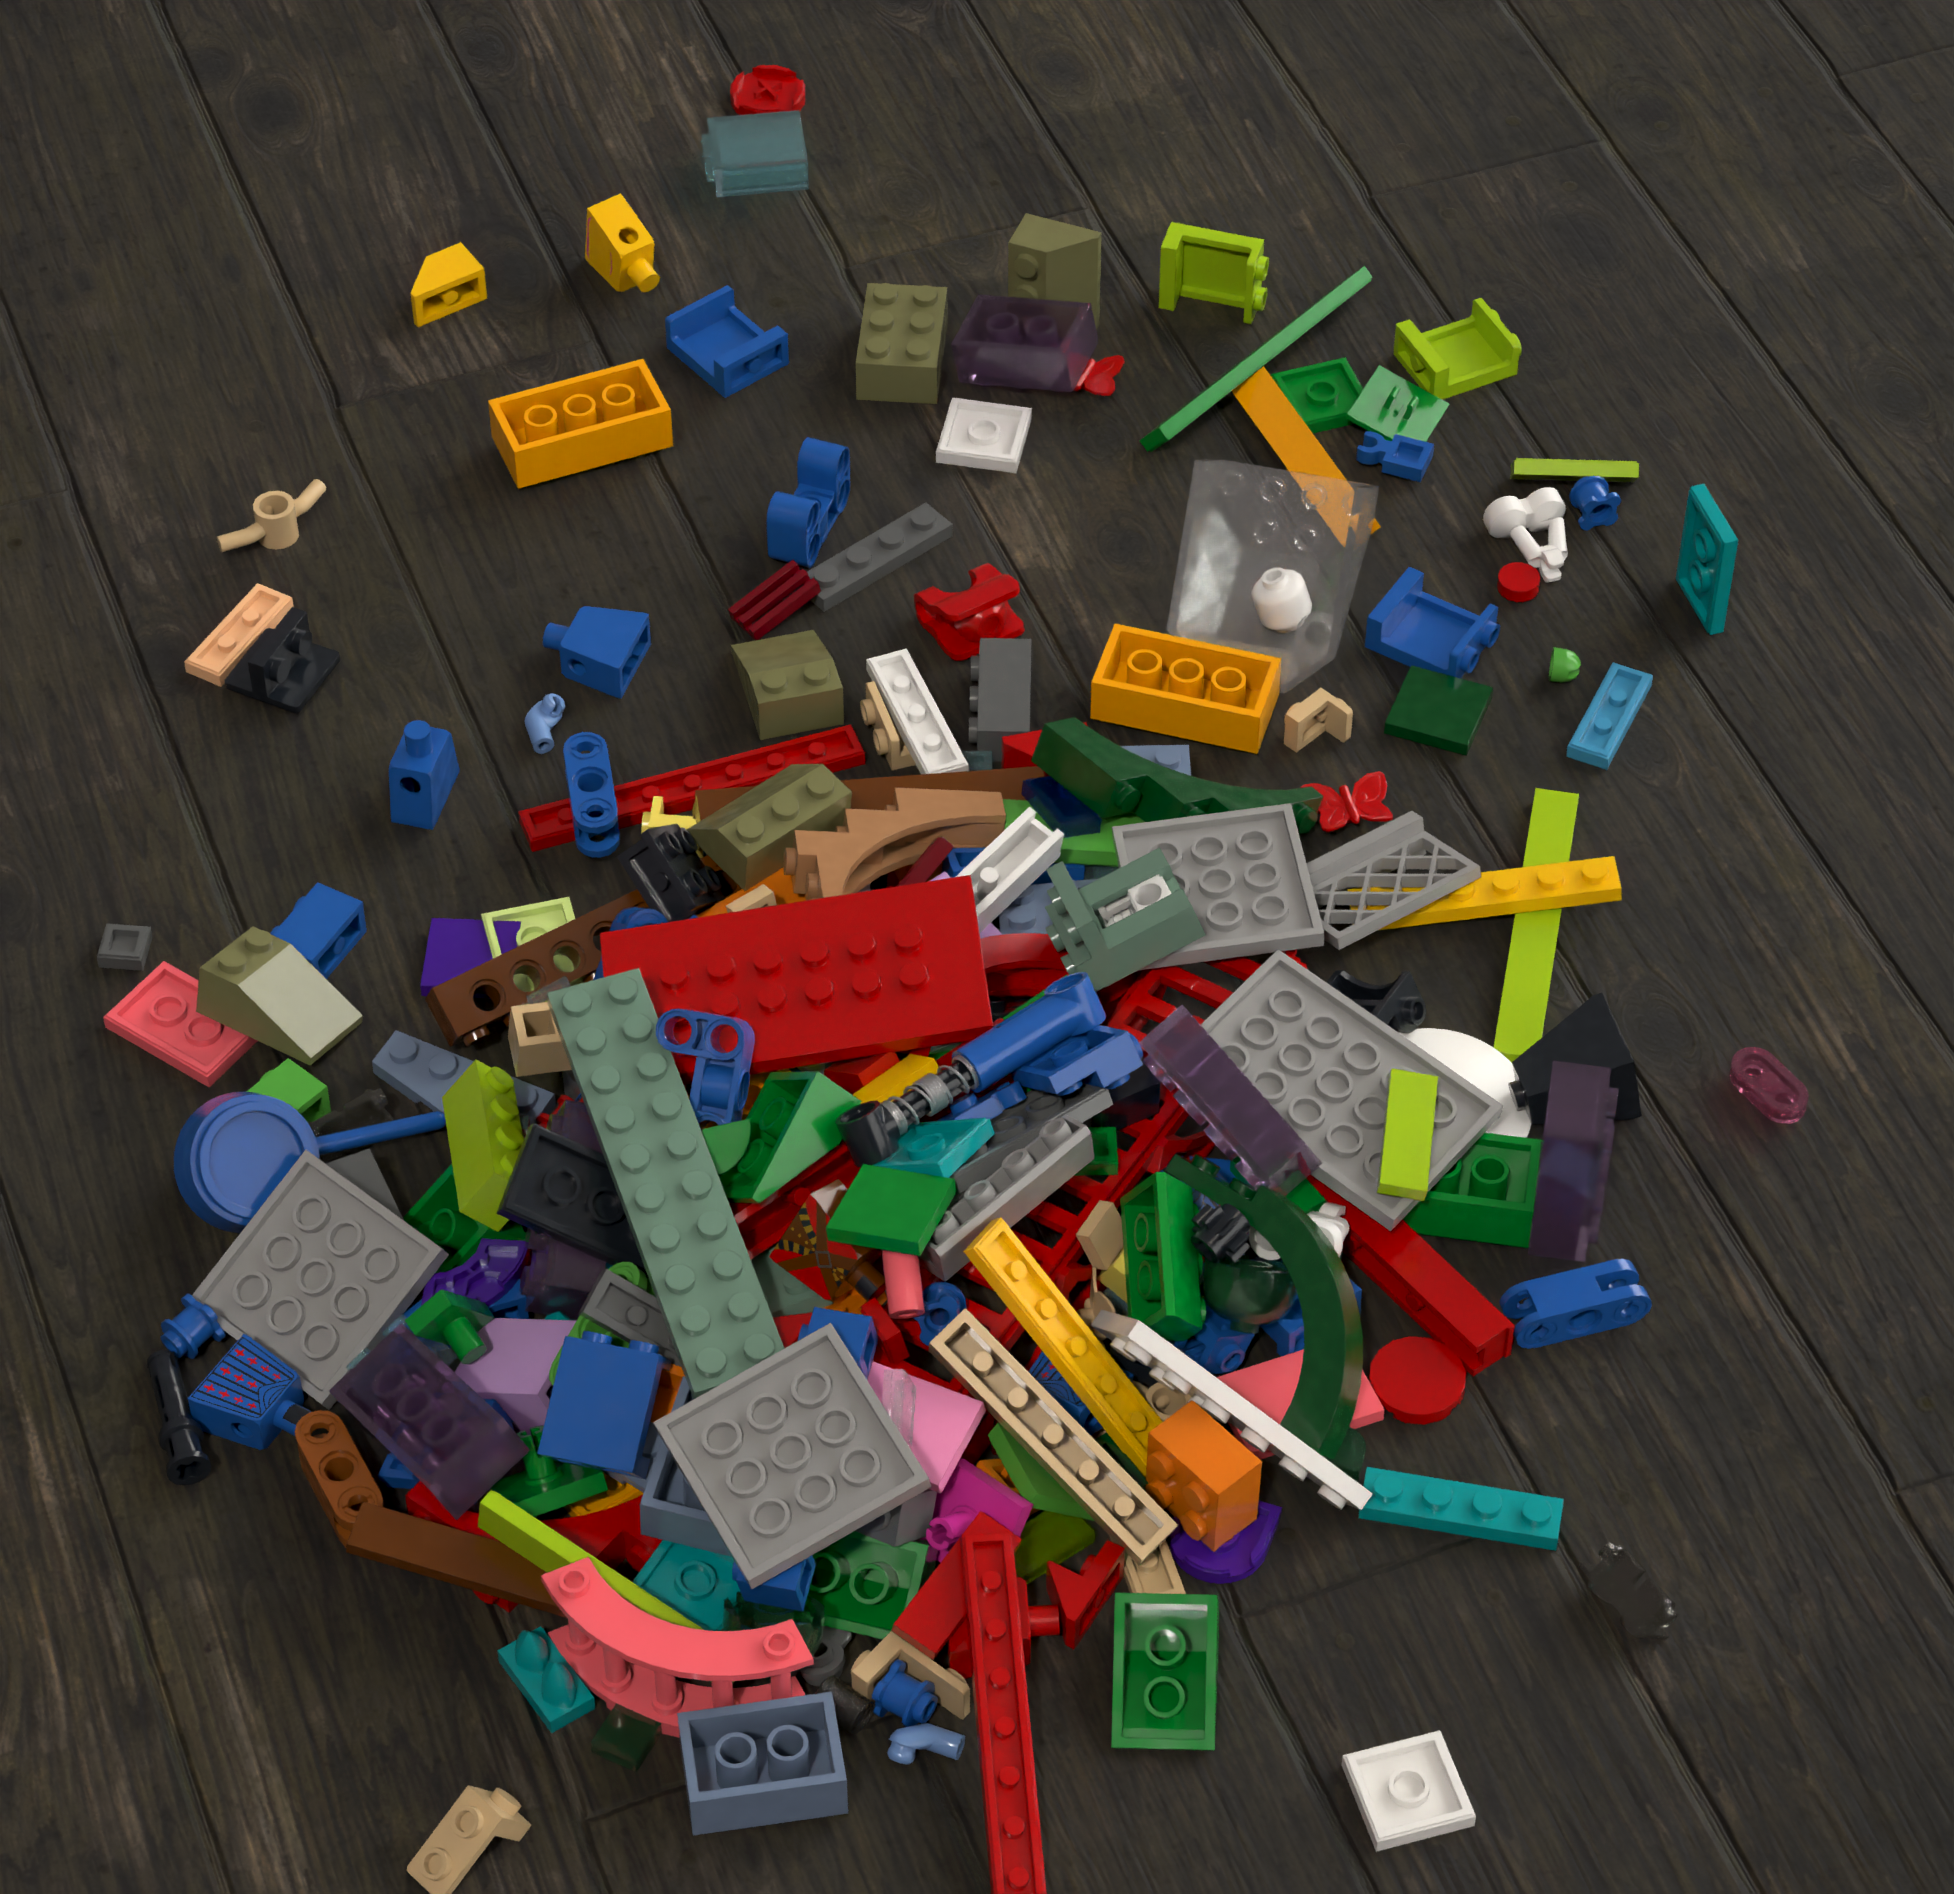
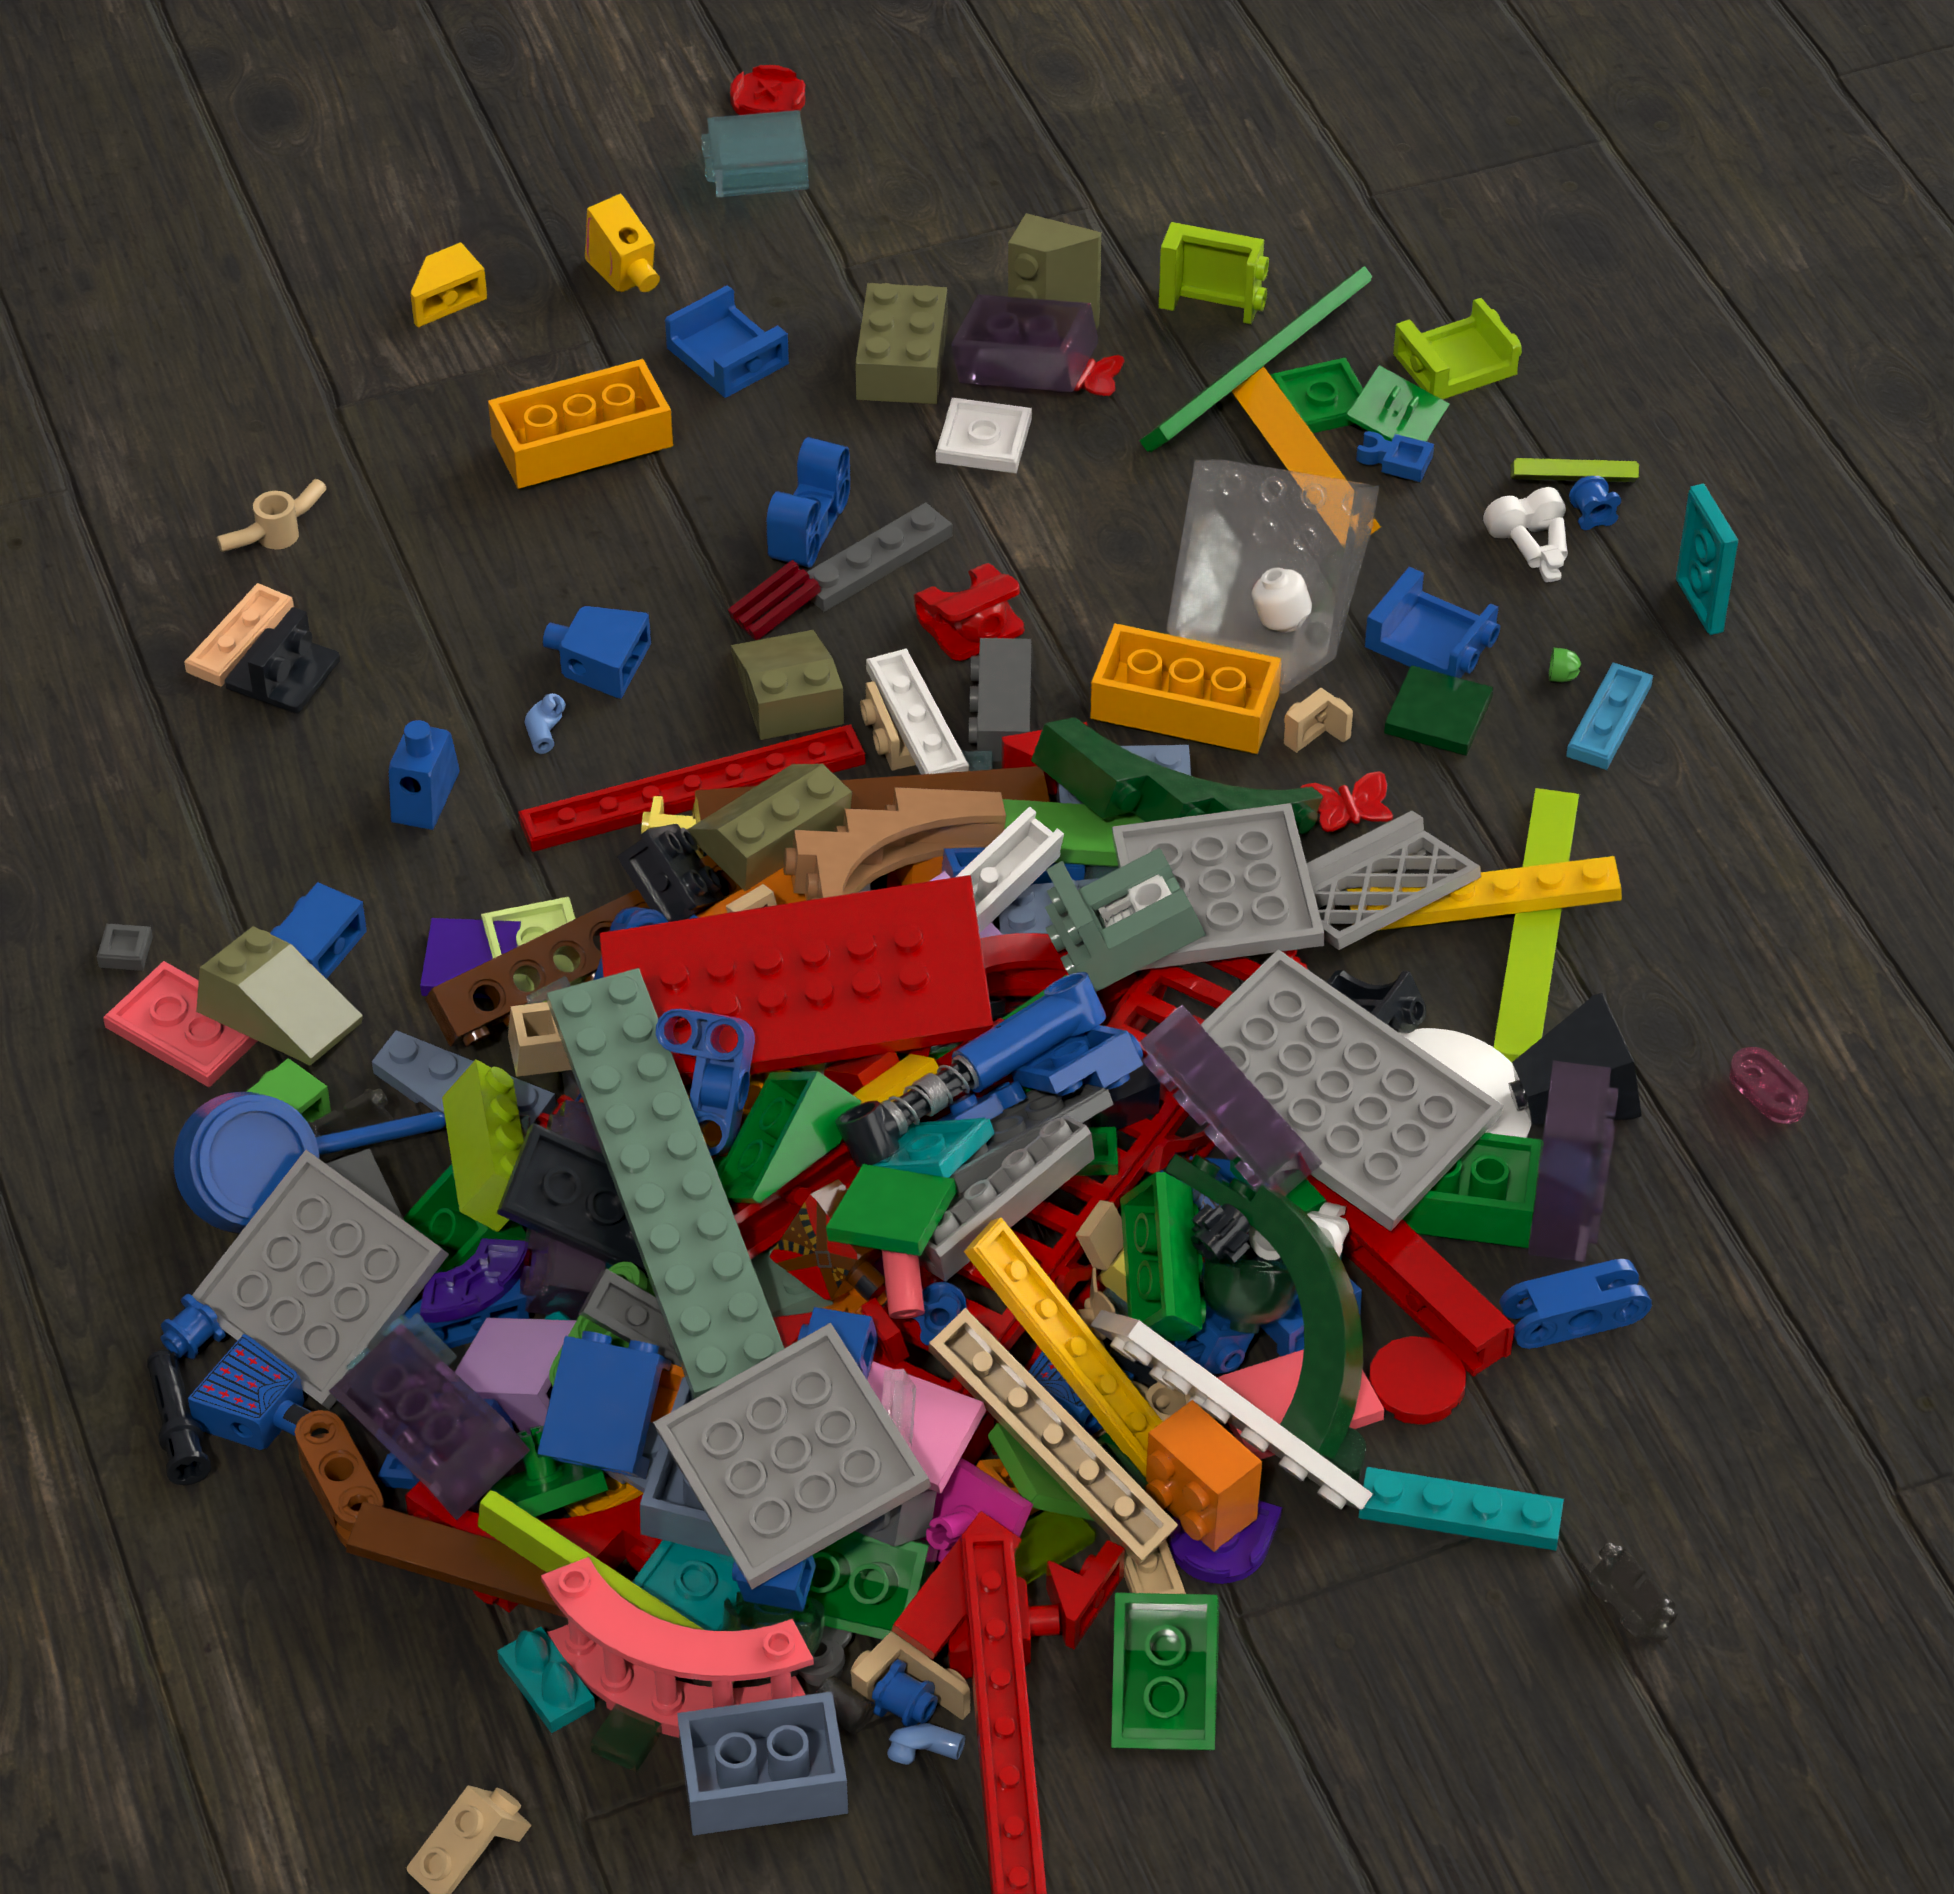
green tile [405,1289,495,1364] -> none
blue piece [563,732,620,858] -> none
green tile [702,1118,751,1176] -> none
dark red tile [897,837,954,886] -> none
clear blue tile [1021,776,1102,838] -> none
white tile [1342,1730,1476,1852] -> none
lime tile [1377,1068,1438,1201] -> none
red tile [1497,562,1540,602] -> none

